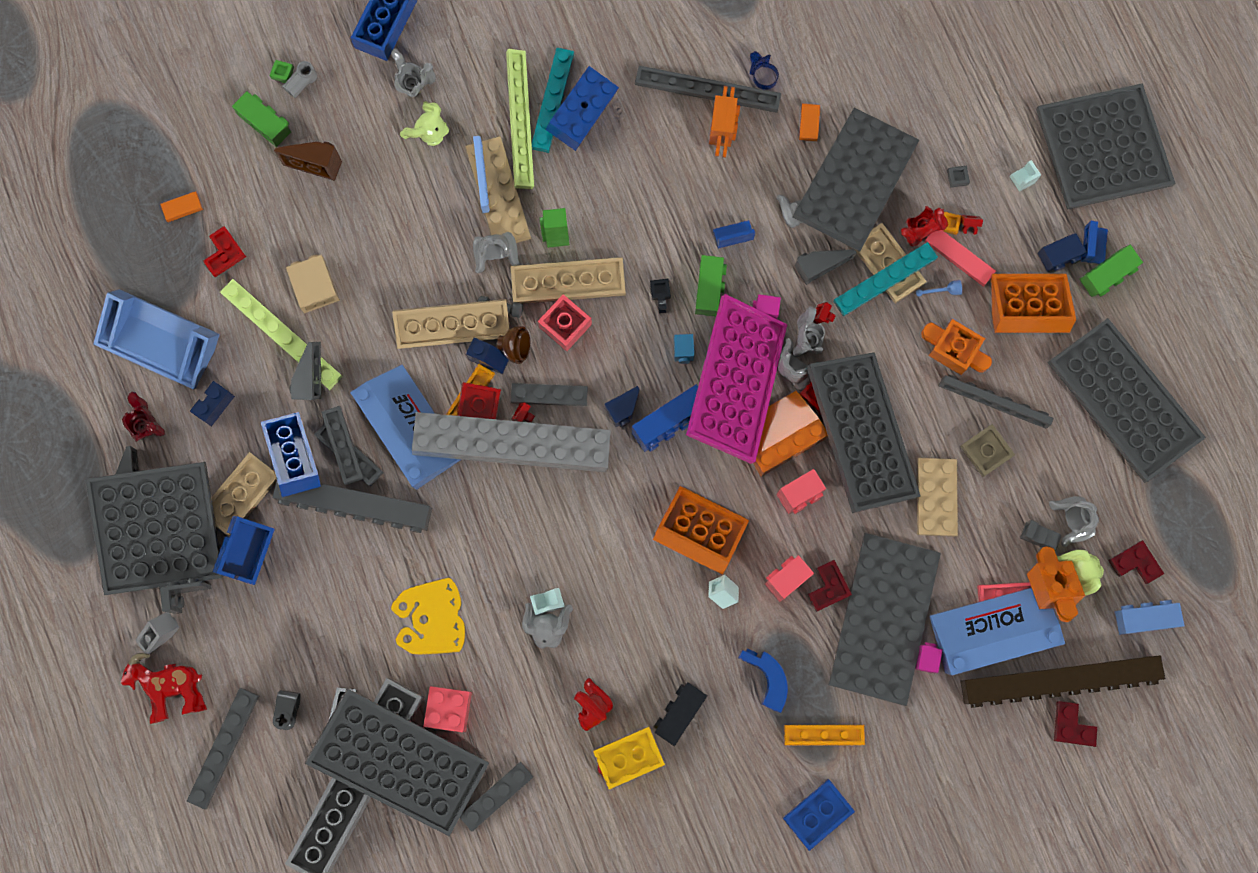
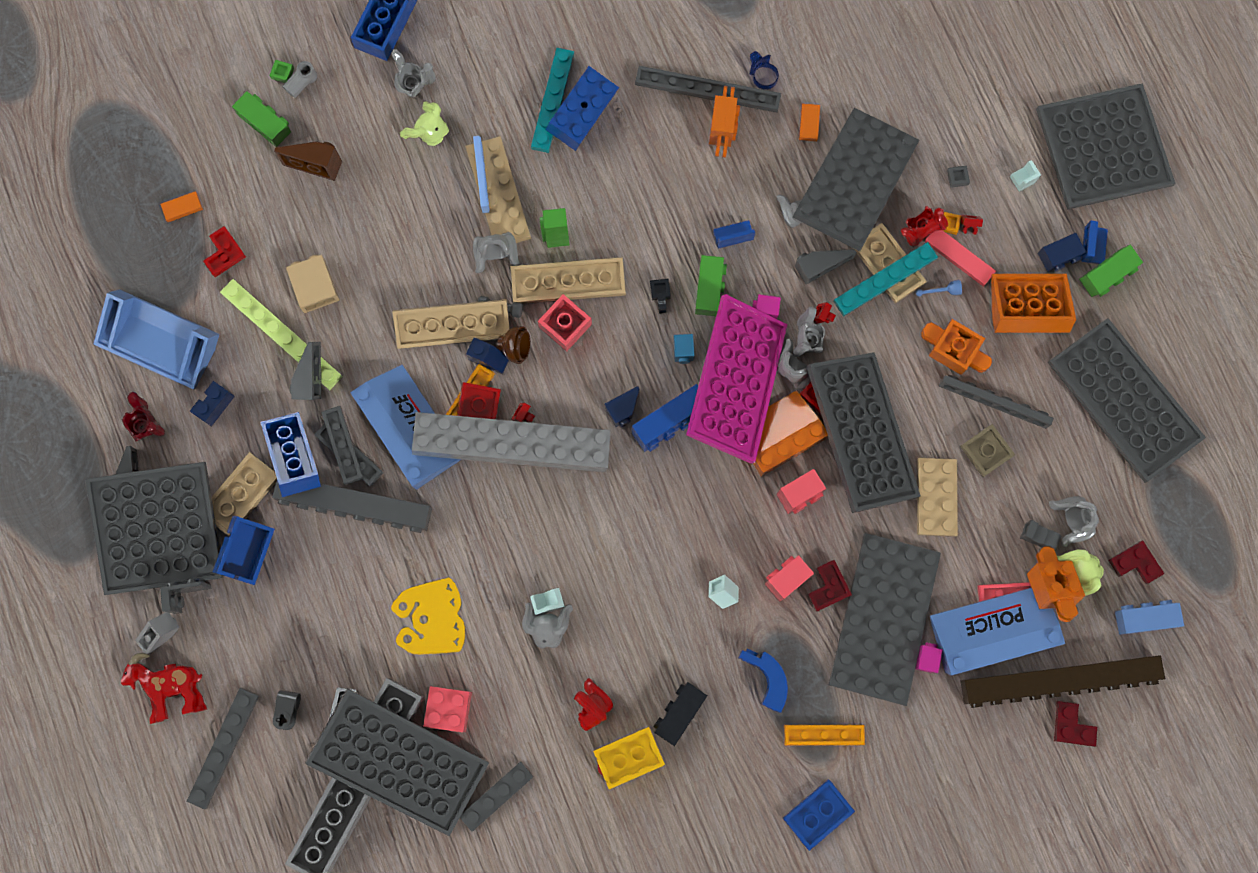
yellowish green plate [506,49,534,189] -> none
dark grey plate [511,383,588,406] -> none
orange slope [653,486,749,575] -> none

